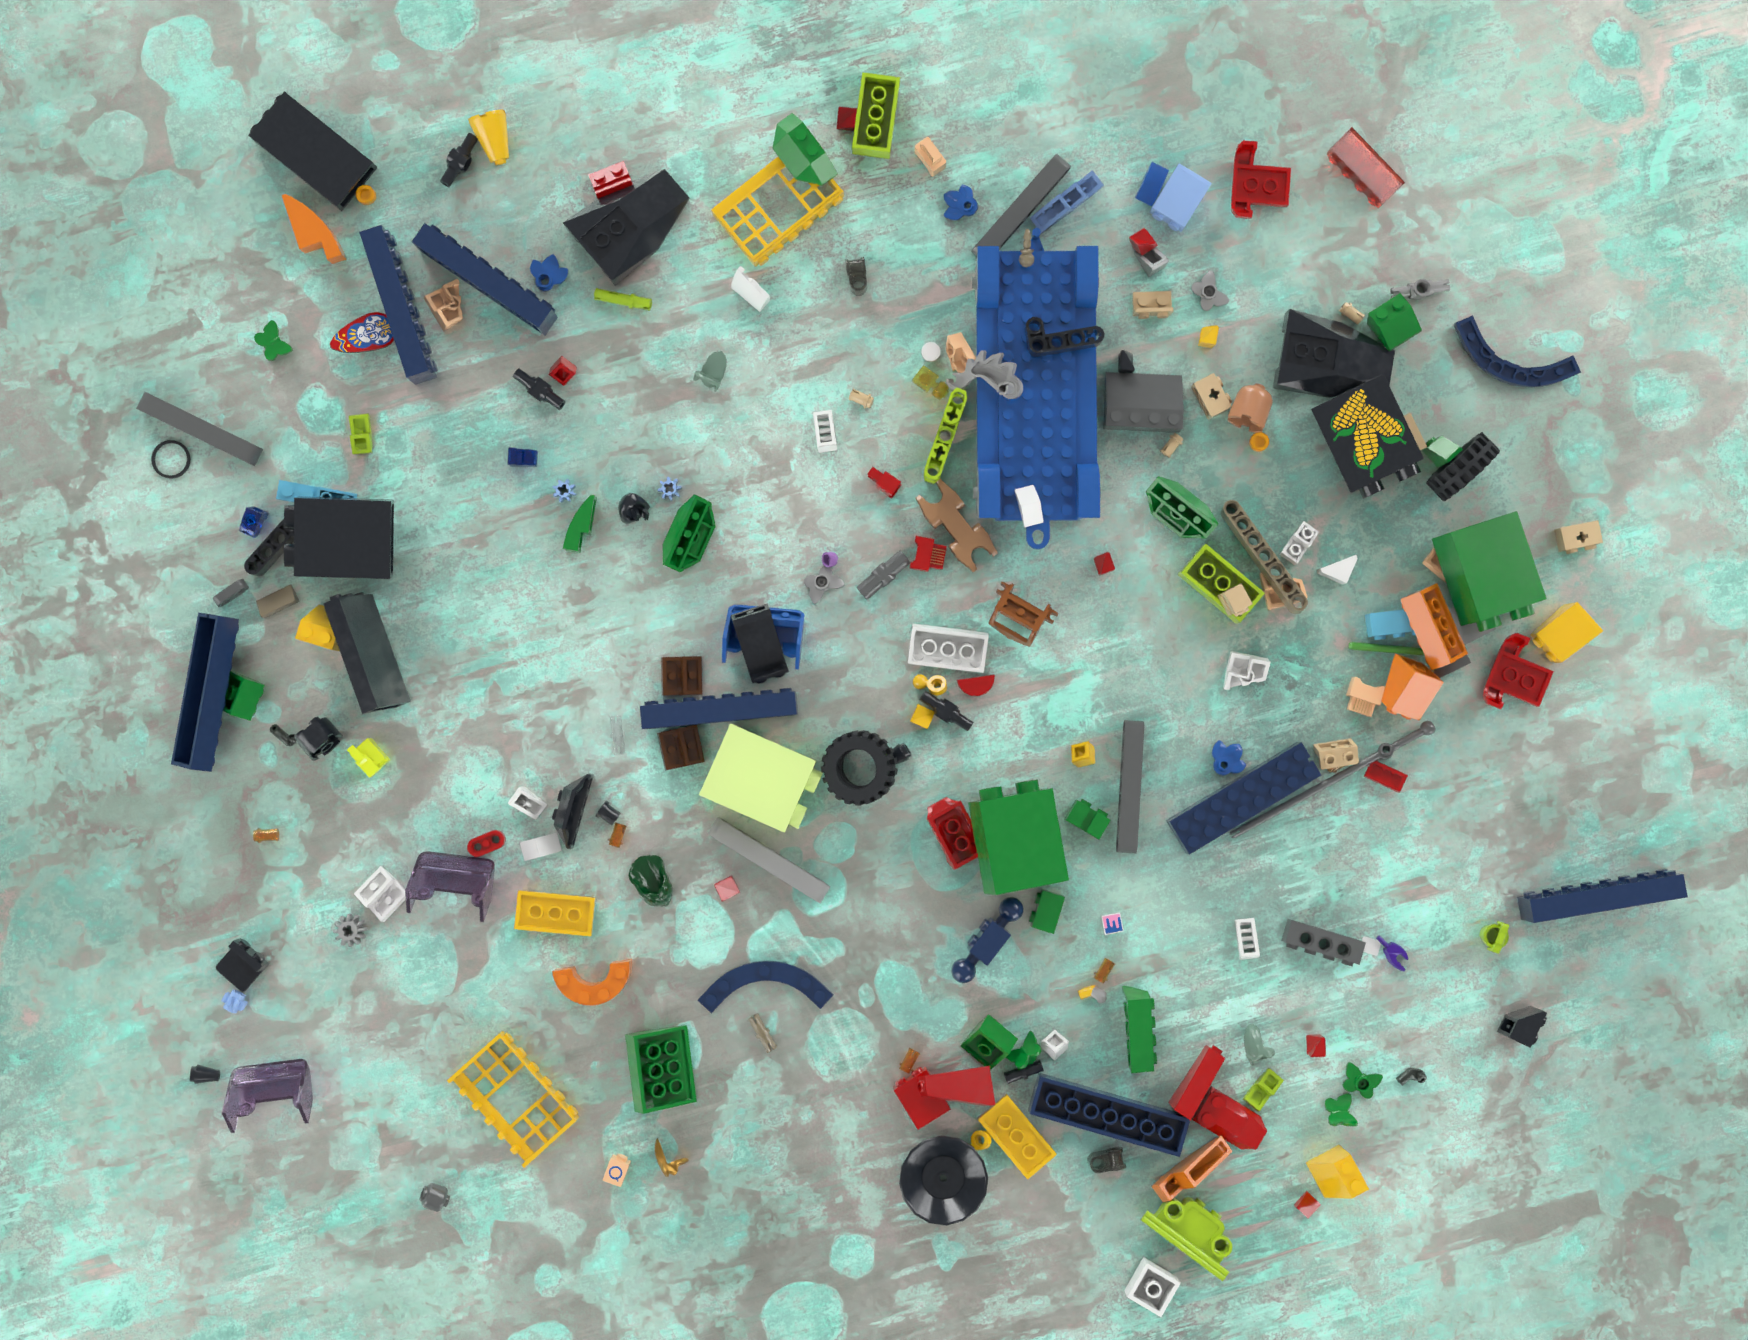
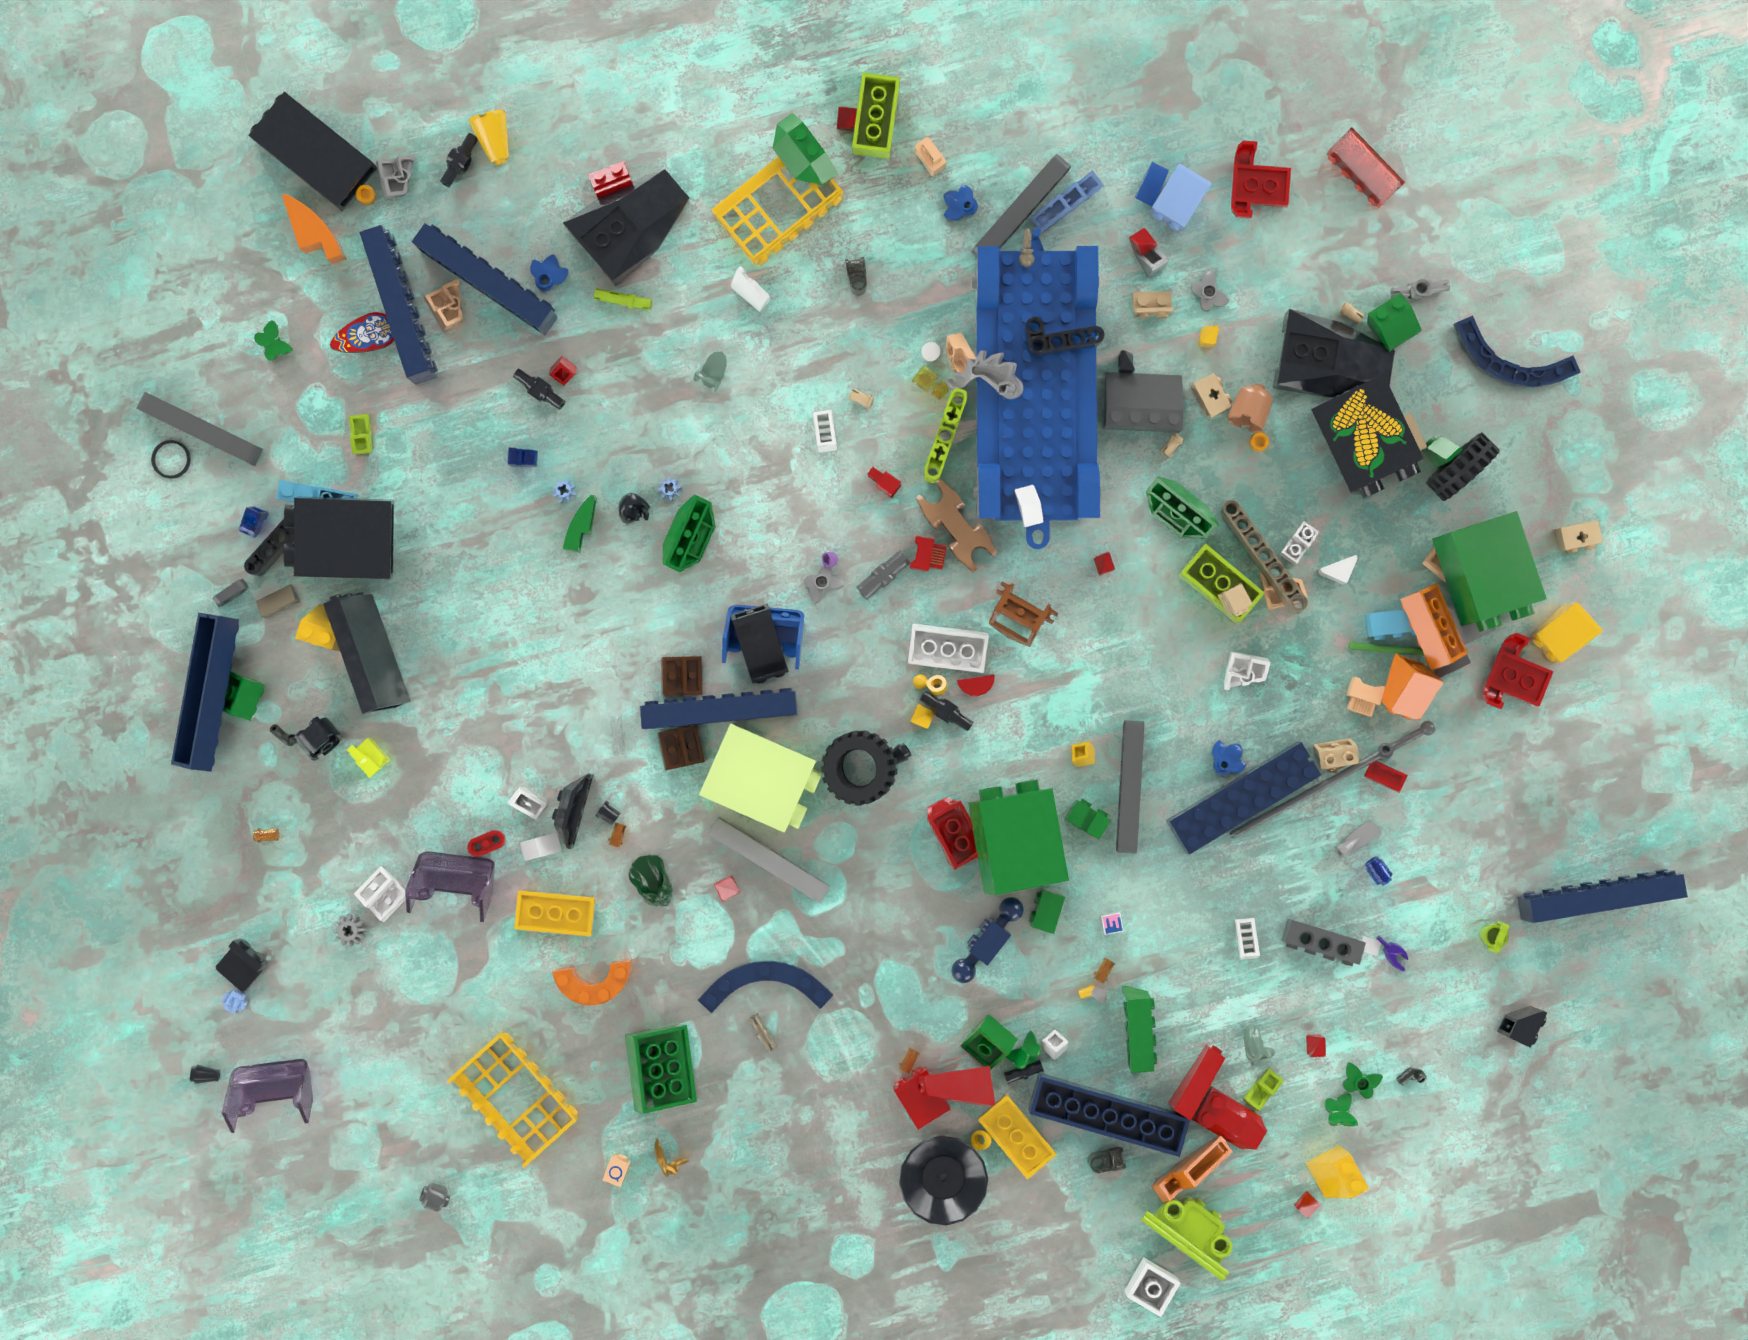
none -> light grey slope [376,154,415,200]
none -> light grey piece [1335,822,1381,858]
none -> clear blue brick [1365,856,1393,886]

